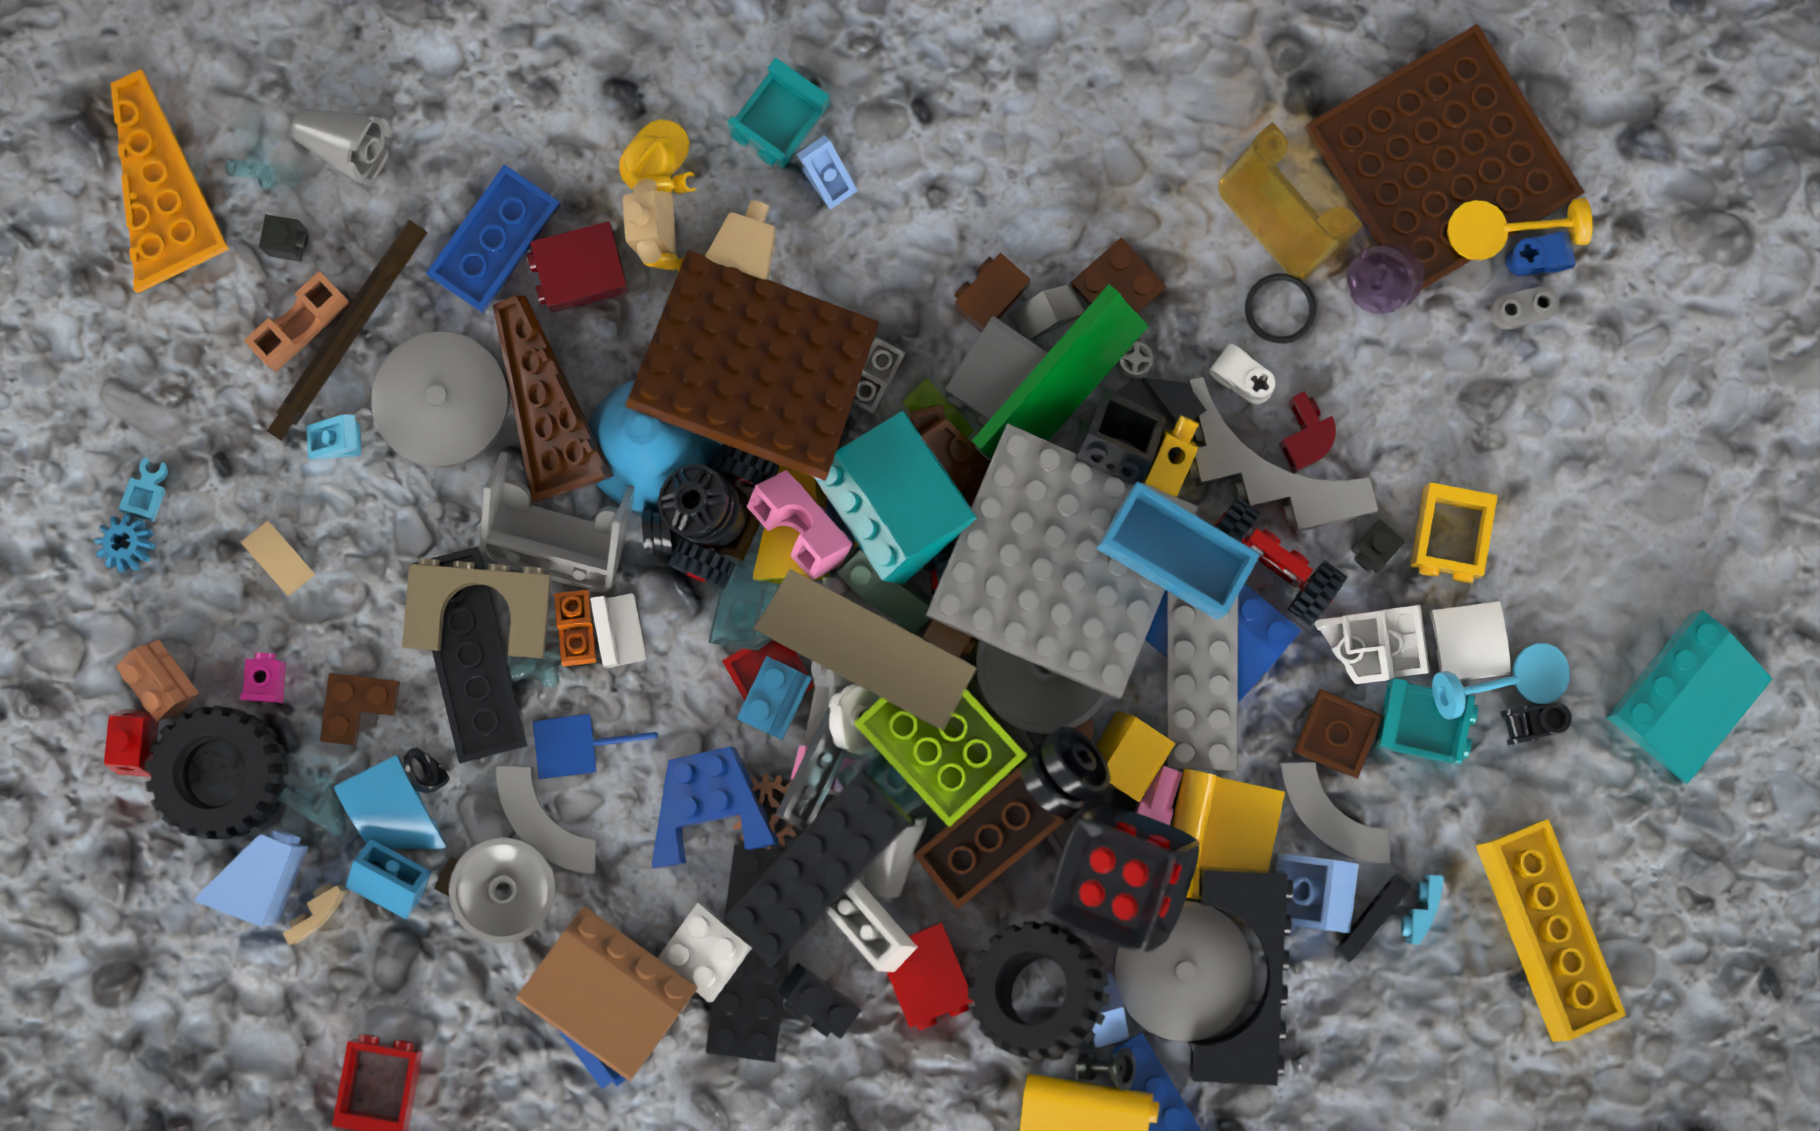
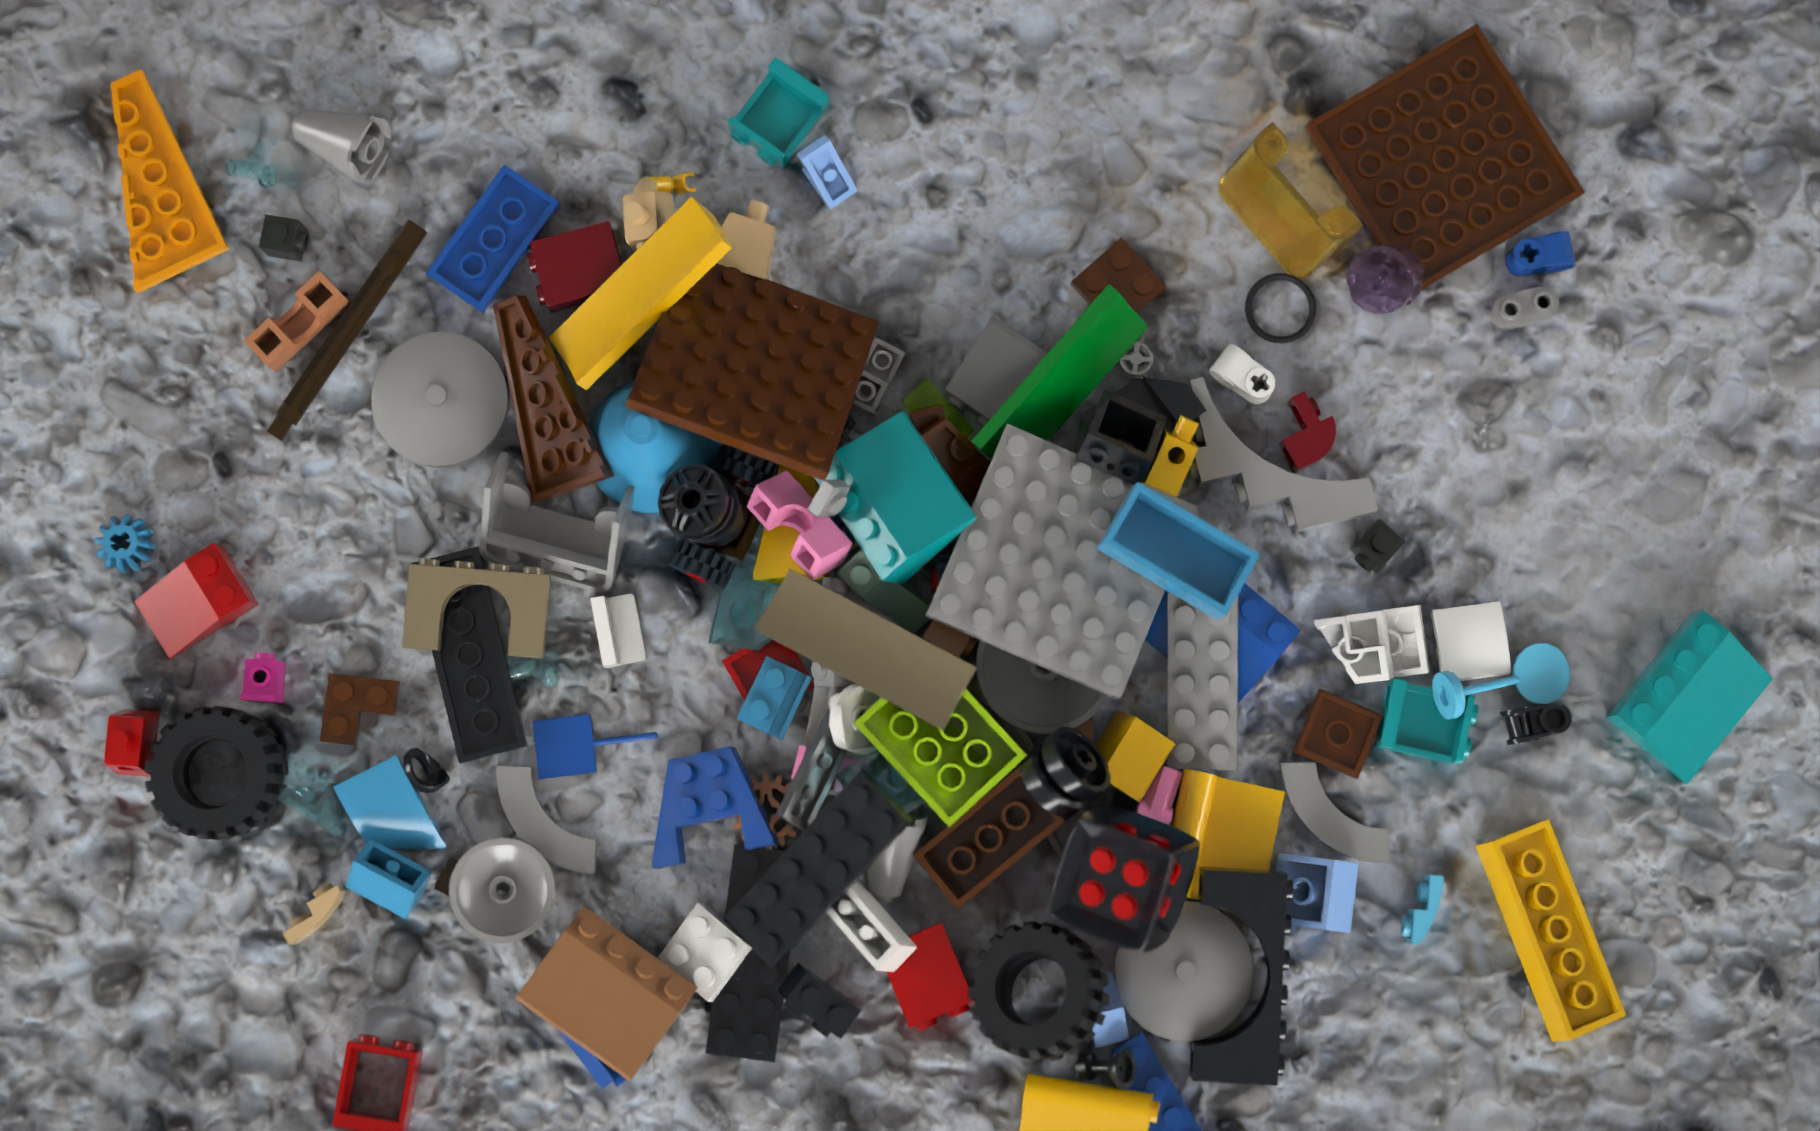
nougat brick [116,639,199,722] -> none
medium azure plate [118,458,168,522] -> none
light blue slope [195,830,309,927] -> none
tan slope [240,520,315,597] -> none
medium azure slope [306,414,362,460] -> none
orange slope [554,590,597,667] -> none
yellow piece [619,120,690,190] -> none
black wheel [642,508,674,556] -> none
reddish brown piece [954,252,1031,333] -> none
light grey slope [1010,284,1085,341] -> none
plate [1213,497,1347,626] -> none
black beam [1335,873,1411,963] -> none
yellow window [1410,482,1498,583] -> none
yellow piece [1447,198,1593,261] -> none
none -> slope [134,543,259,659]
none -> yellow arch [549,196,732,390]
none -> light grey plate [807,479,851,517]

